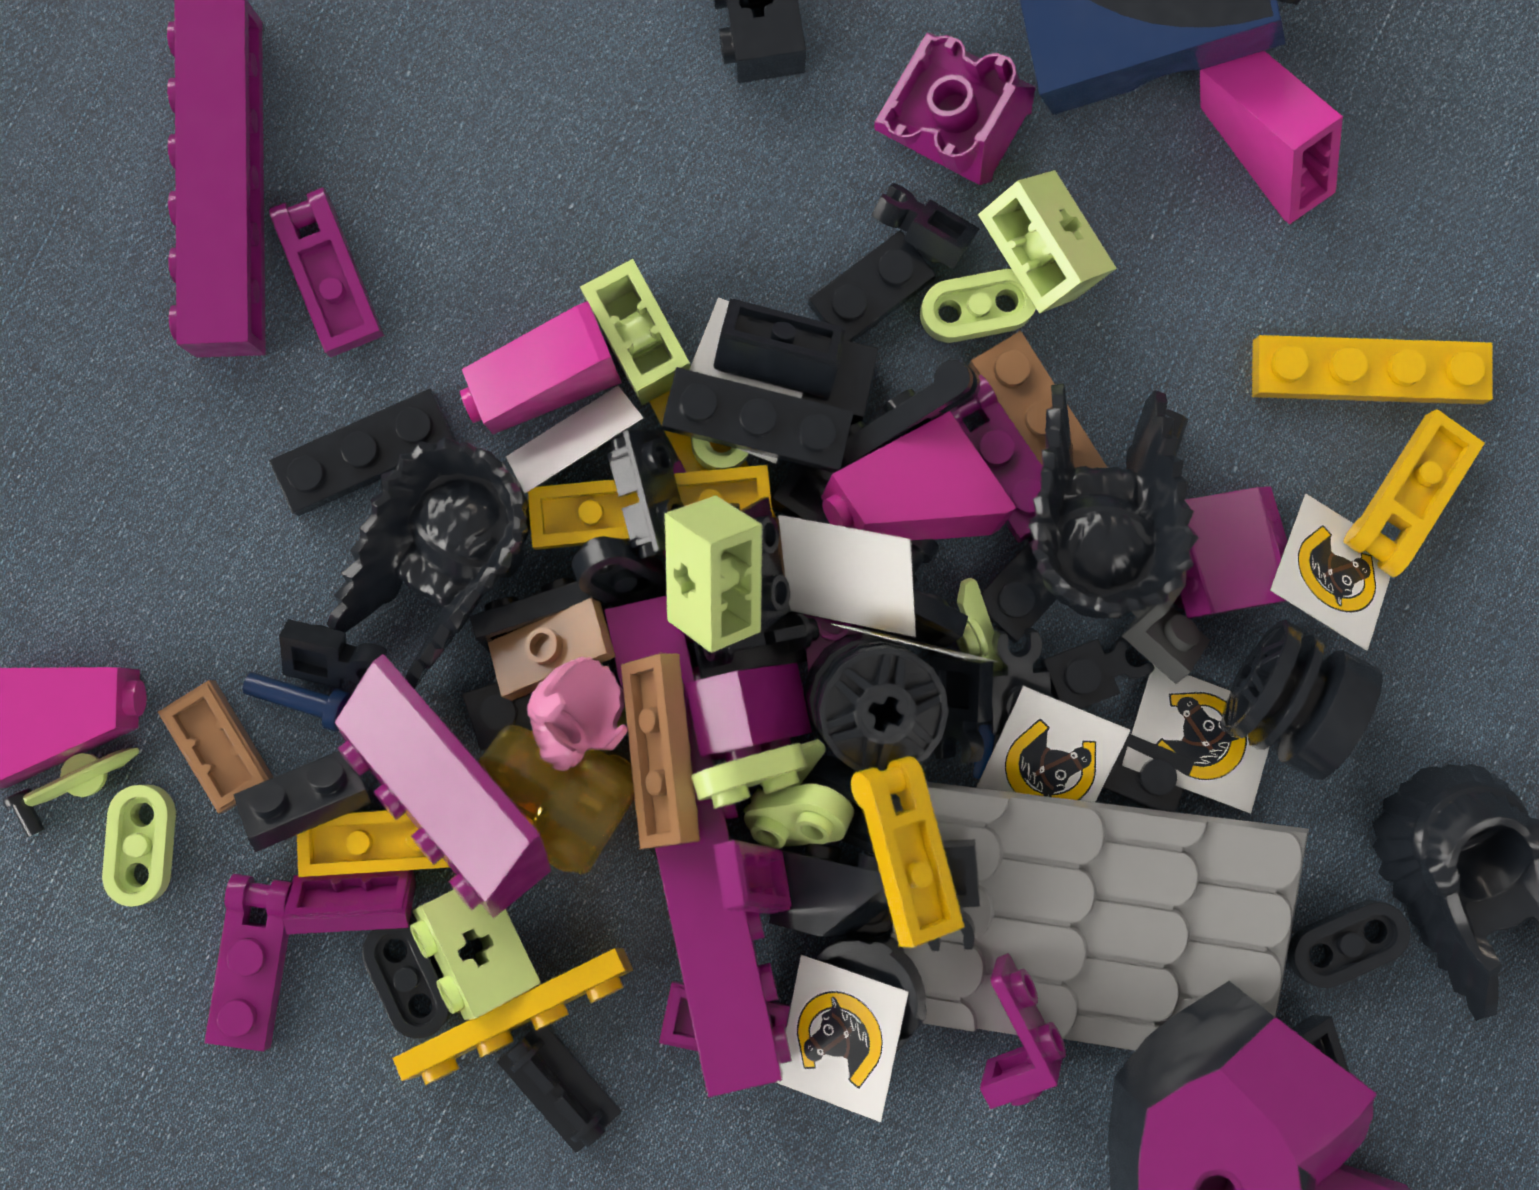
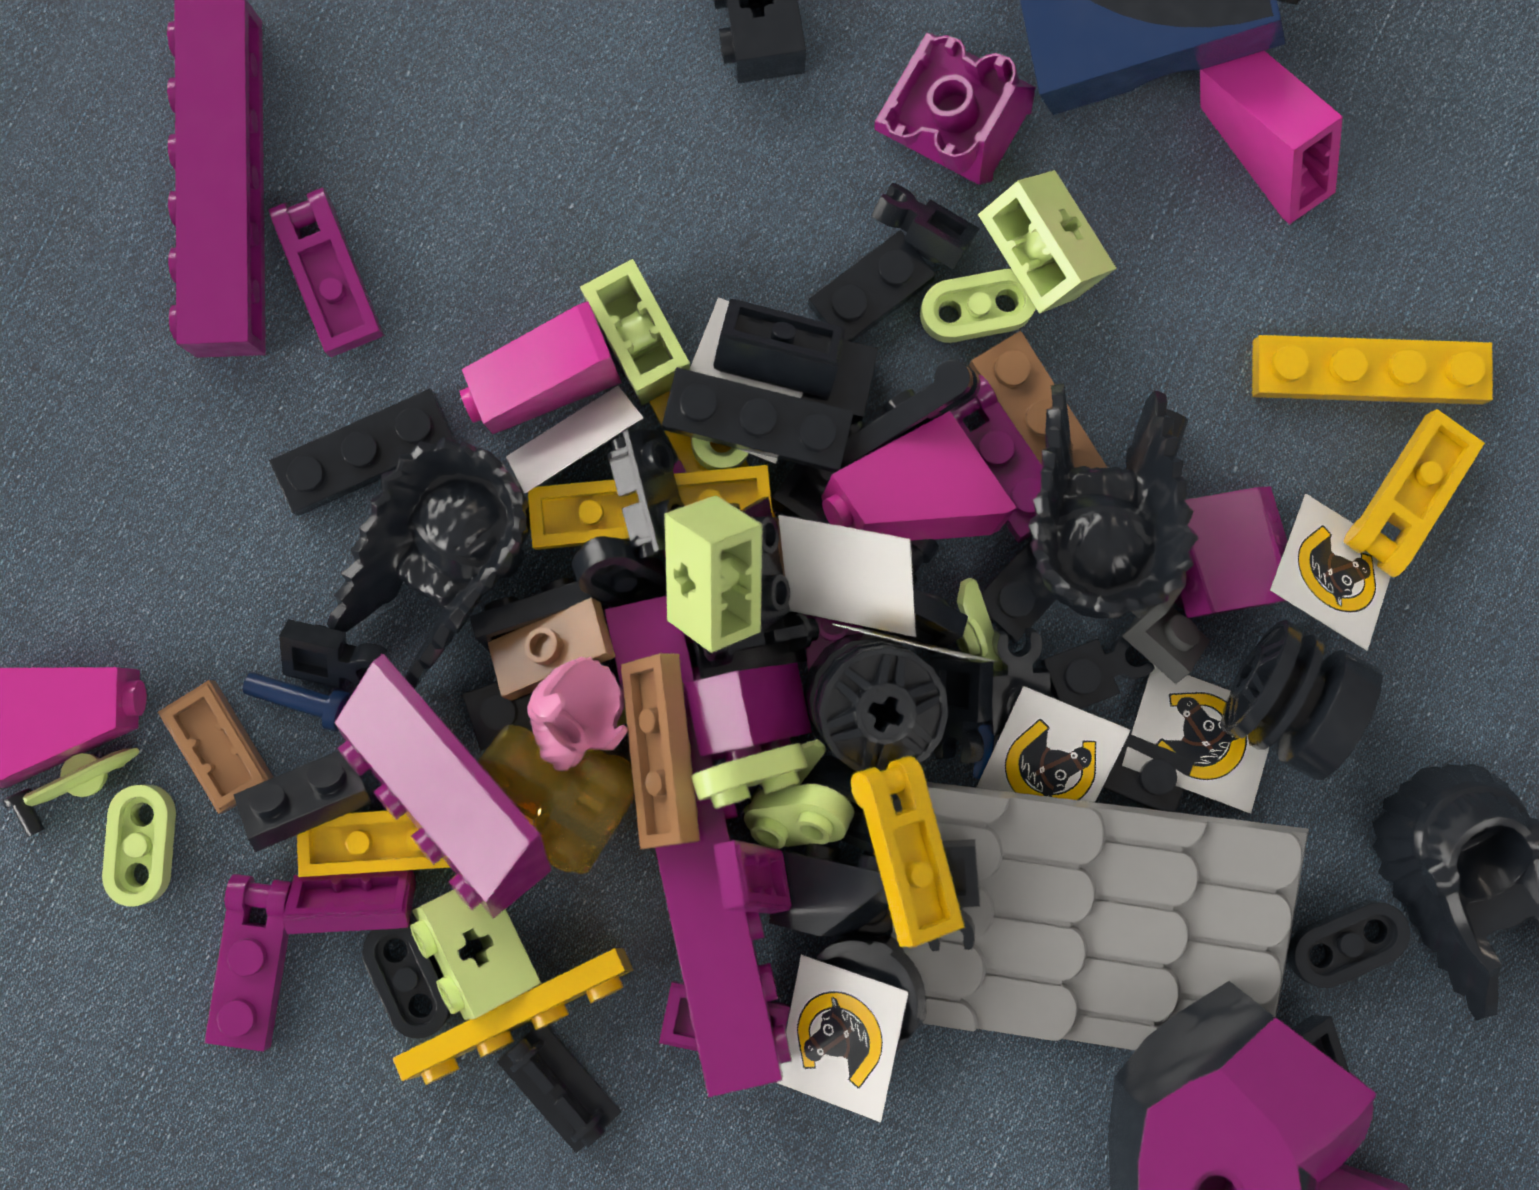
magenta bracket [979,953,1066,1110] -> none

